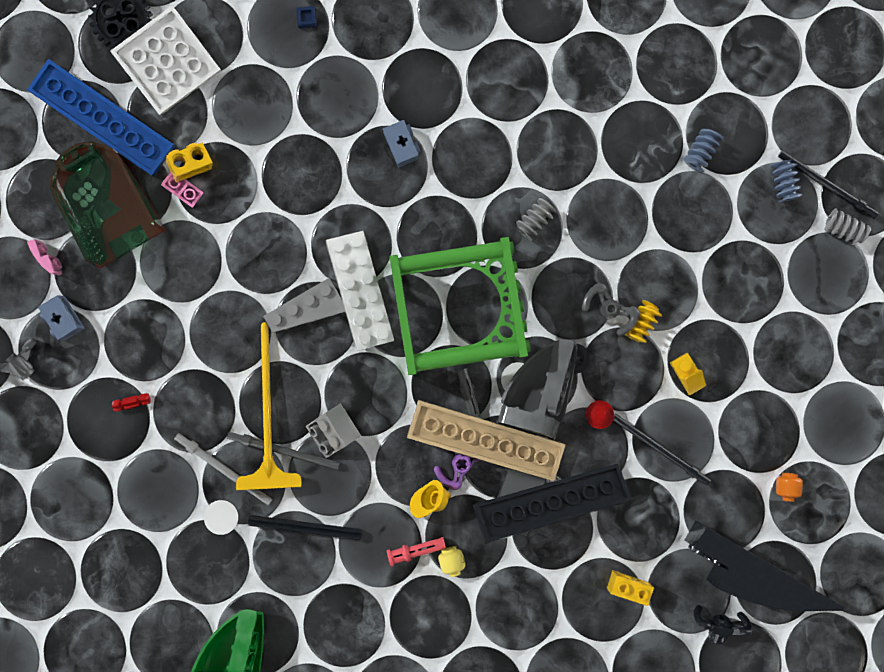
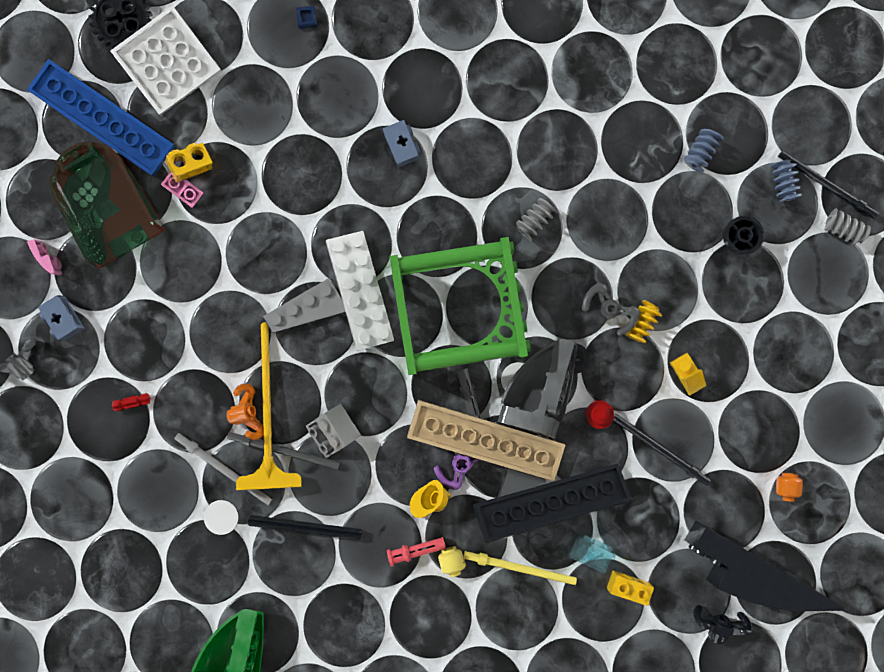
none -> orange piece [226,383,264,440]
none -> light yellow bar [463,551,577,585]
none -> clear light blue bracket [569,535,616,574]
none -> black cylinder [723,216,764,255]

